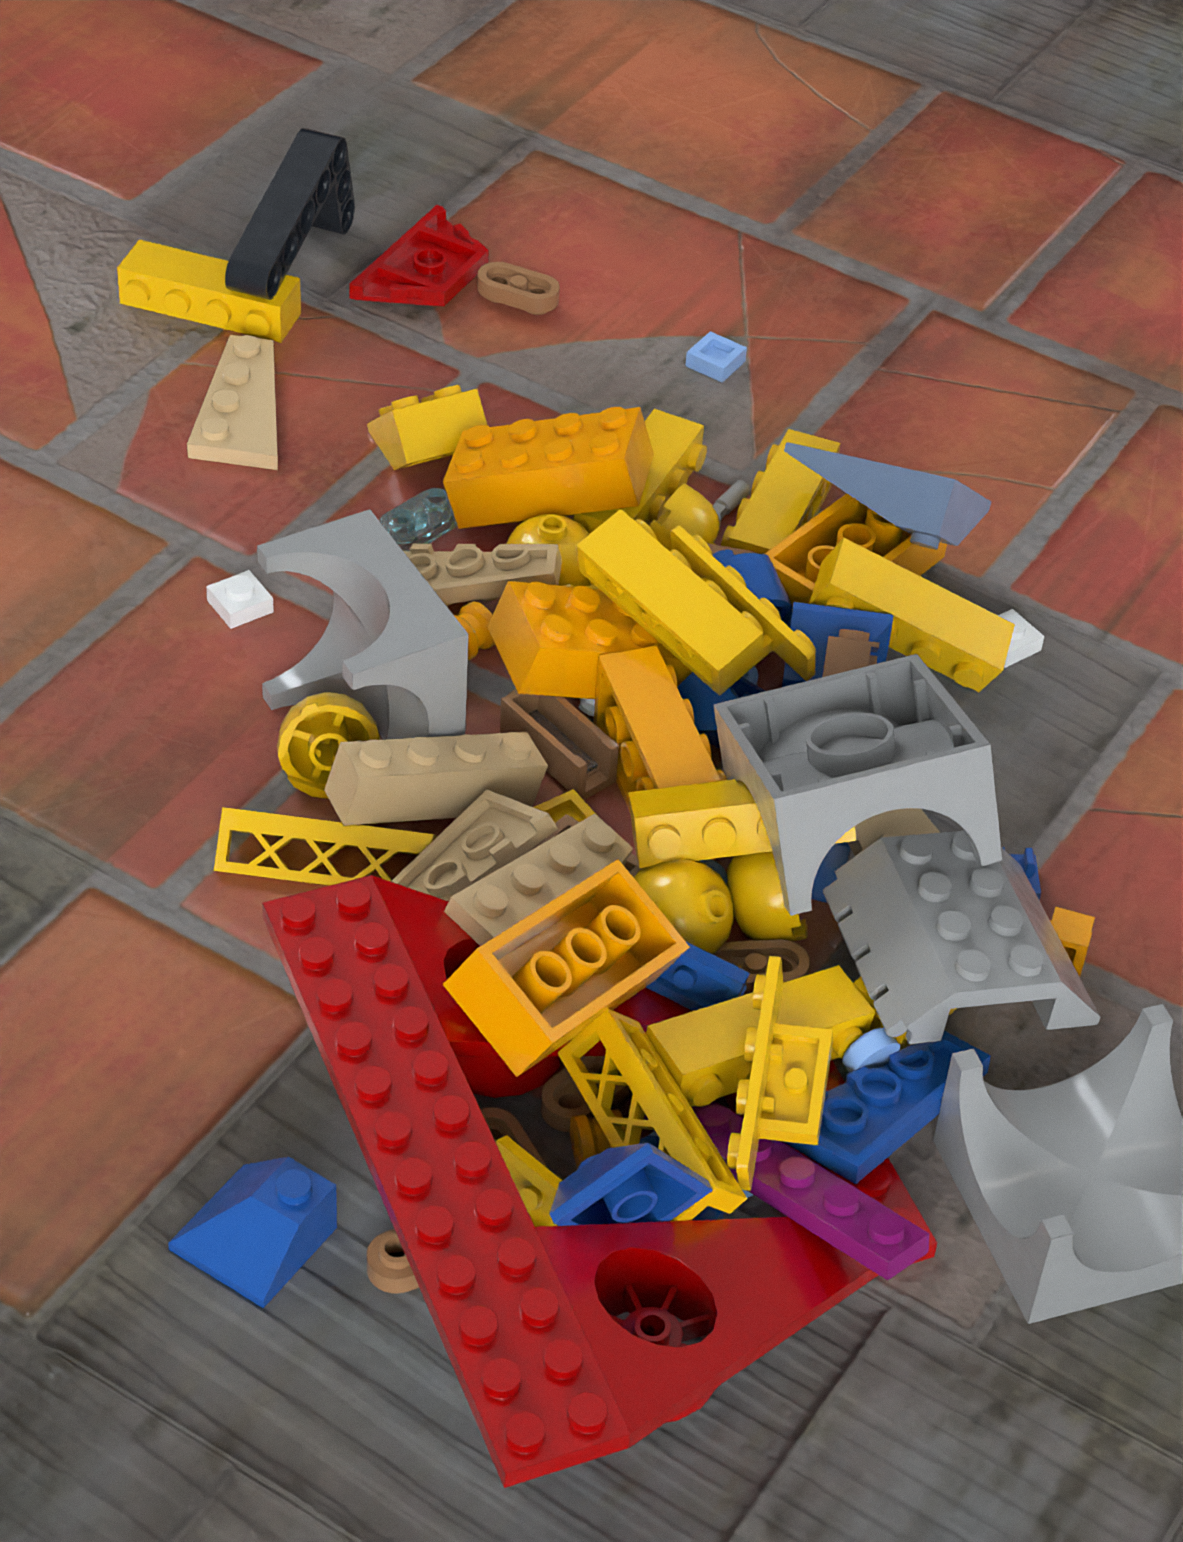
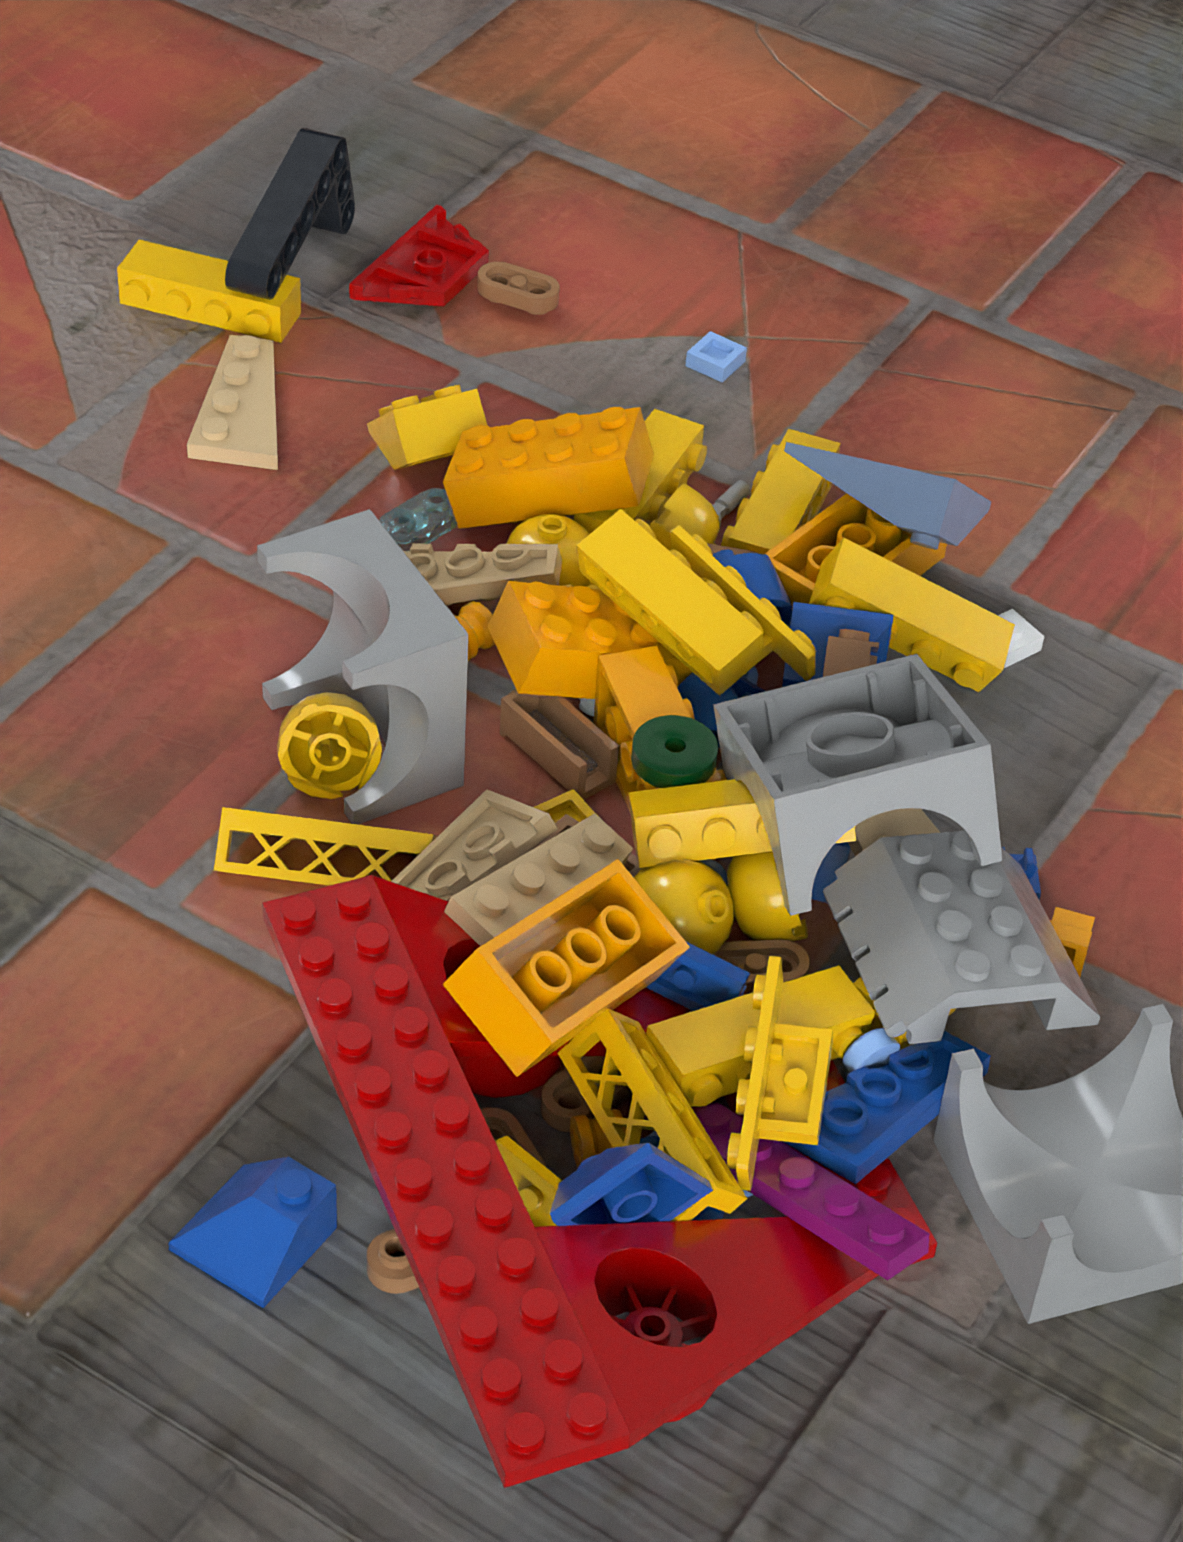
white plate [206,570,274,629] -> none
tan brick [324,732,548,826] -> none
none -> dark green piece [631,715,718,788]

